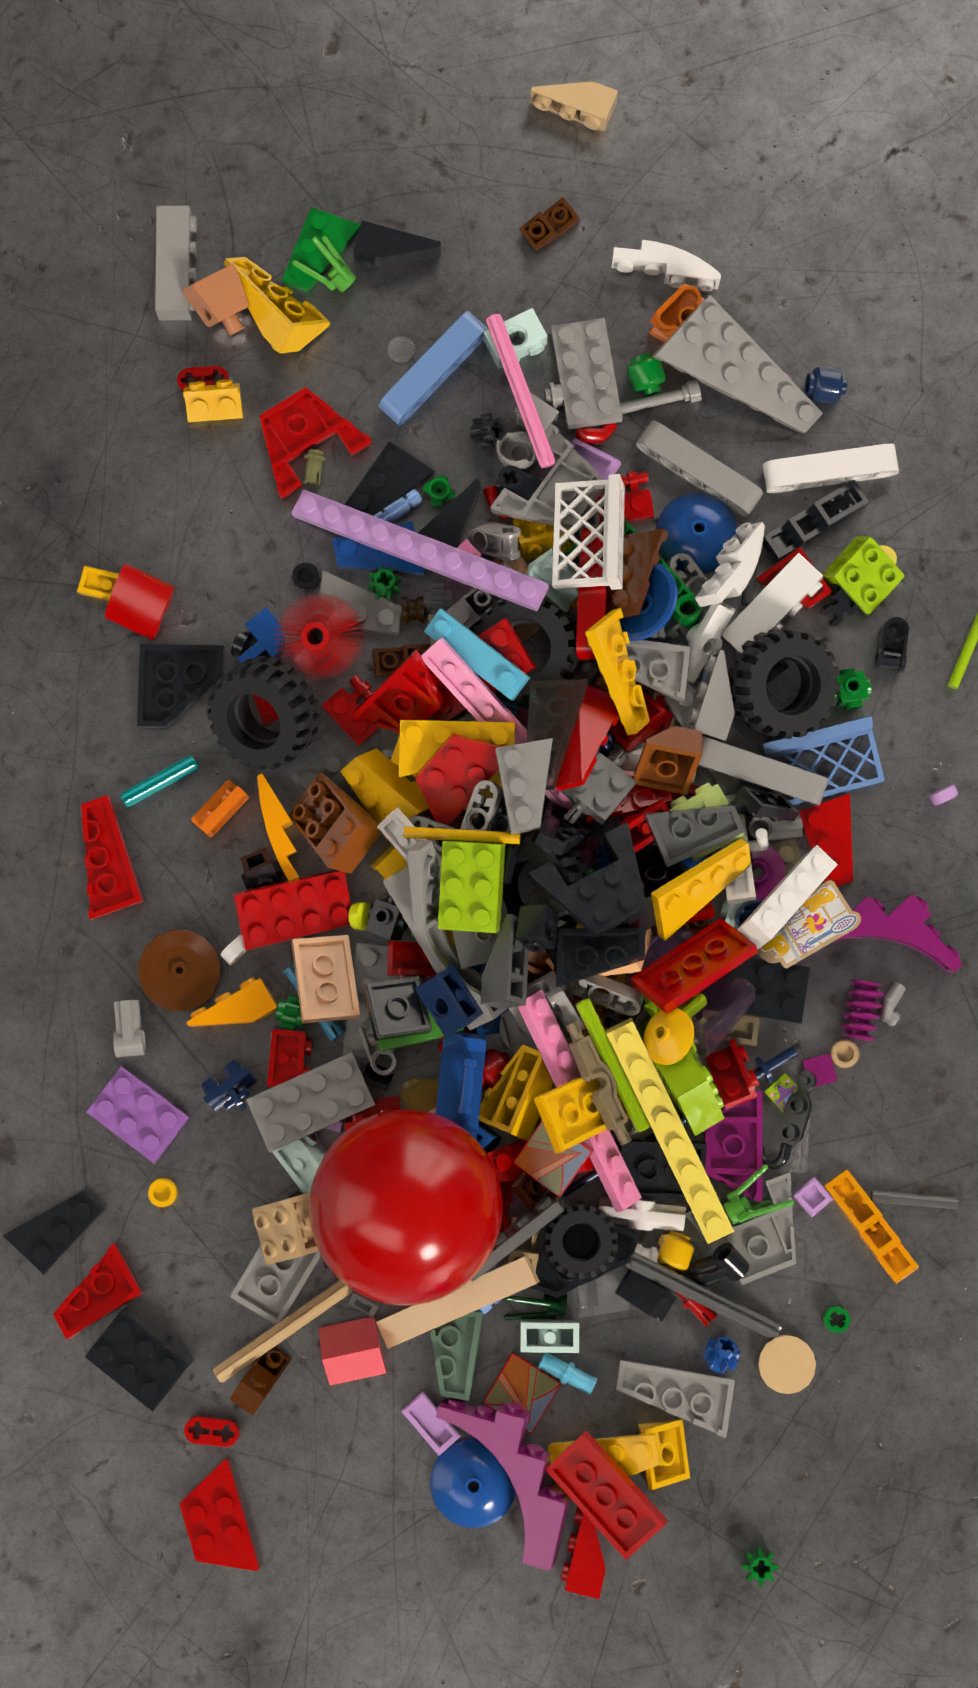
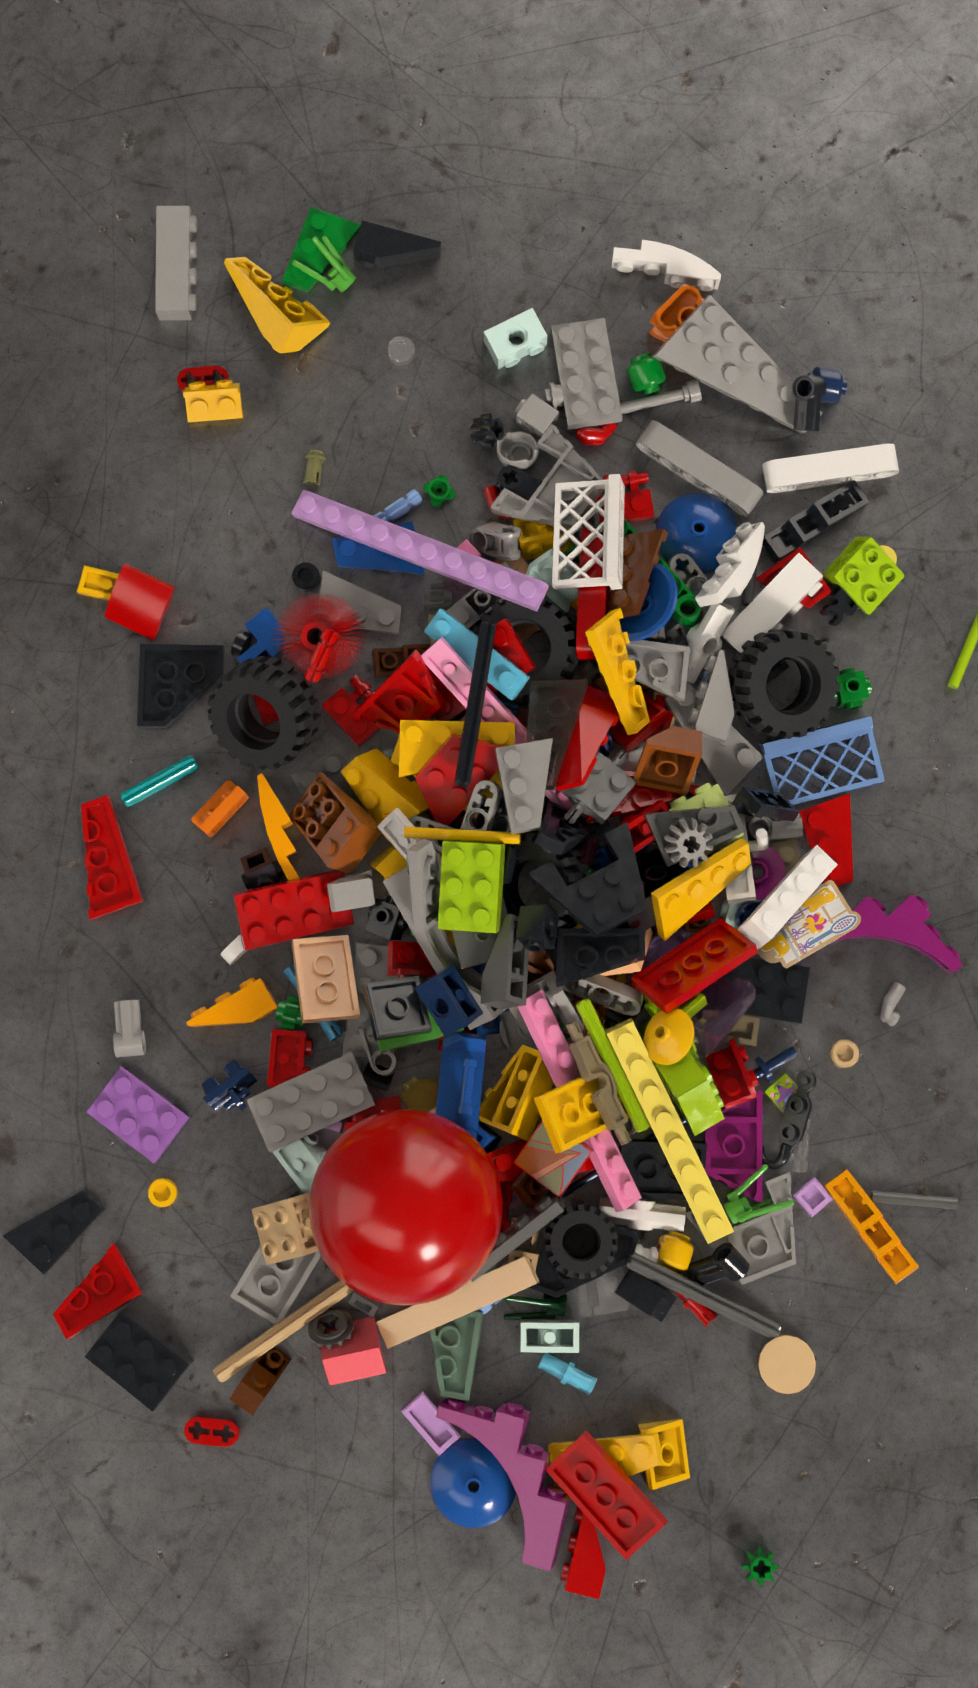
reddish brown piece [138,930,220,1011] -> none
red wing [179,1458,261,1571] -> none
nougat torso [182,263,248,336] -> none
red wing [259,387,372,499] -> none
black wing [345,441,435,516] -> none
neon yellow tile [348,902,371,930] -> none
green gear [367,566,401,602] -> none
medium blue beam [378,311,488,425] -> none
dark brown wheel [401,596,424,625] -> none
black slope [418,479,481,548] -> none
red head [482,1049,511,1090] -> none
tile [482,1352,562,1434] -> none
bright pink axle [486,314,555,468] -> none
reddish brown slope [519,197,580,251] -> none
tan slope [530,81,618,131] -> none
lavender tile [571,438,621,480] -> none
light grey wing [615,1359,735,1438] -> none
light grey beam [698,736,829,806] -> none
blue gear [703,1336,741,1374] -> none
magenta tile [801,1053,838,1087] -> none
green bush [823,1306,850,1333] -> none
magenta piece [840,979,885,1042] -> none
black piece [874,617,909,673] -> none
lavender tile [929,784,958,806] -> none
none -> red axle [304,628,339,683]
none -> dark grey gear [308,1308,355,1349]
none -> light grey slope [327,869,375,912]
none -> black axle [454,622,496,787]
none -> light grey gear [664,818,713,868]
none -> black piece [792,375,827,431]

